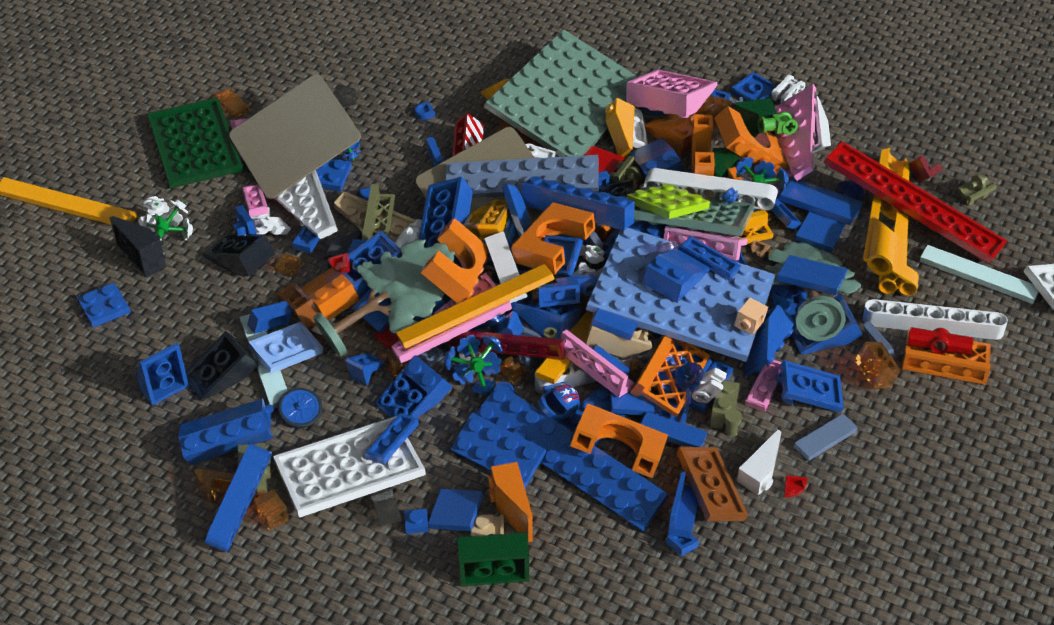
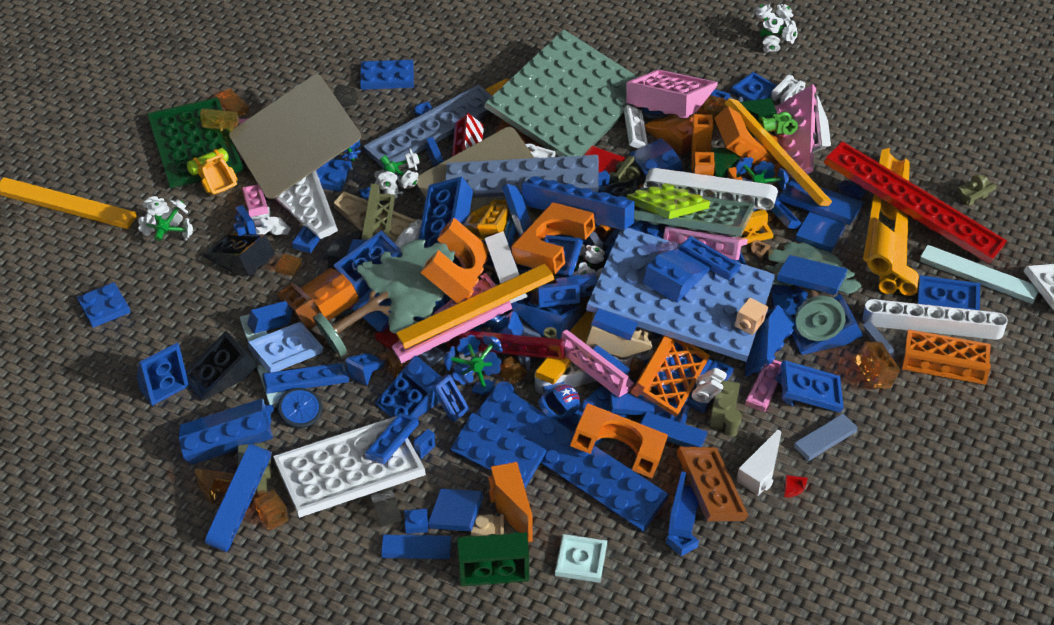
black slope [110,216,167,278] -> none
red tile [328,253,351,273] -> none
light orange slope [605,98,635,157] -> none
clear blue piece [675,362,704,405] -> none
blue plate [721,187,738,205] -> none
red piece [907,327,974,355] -> none
dark red panel [908,155,943,183] -> none
none -> light orange piece [187,148,238,196]
none -> clear yellow plate [200,109,240,132]
none -> blue tile [263,362,349,394]
none -> blue plate [361,60,414,90]
none -> sand blue plate [363,85,492,168]
none -> white plant [374,148,419,198]
none -> blue tile [381,535,451,559]
none -> blue plate [413,429,435,459]
none -> blue tile [431,374,470,422]
none -> light aqua tile [555,534,607,583]
none -> light orange tile [725,98,832,206]
none -> white plant [753,4,797,52]
none -> blue plate [917,275,981,310]

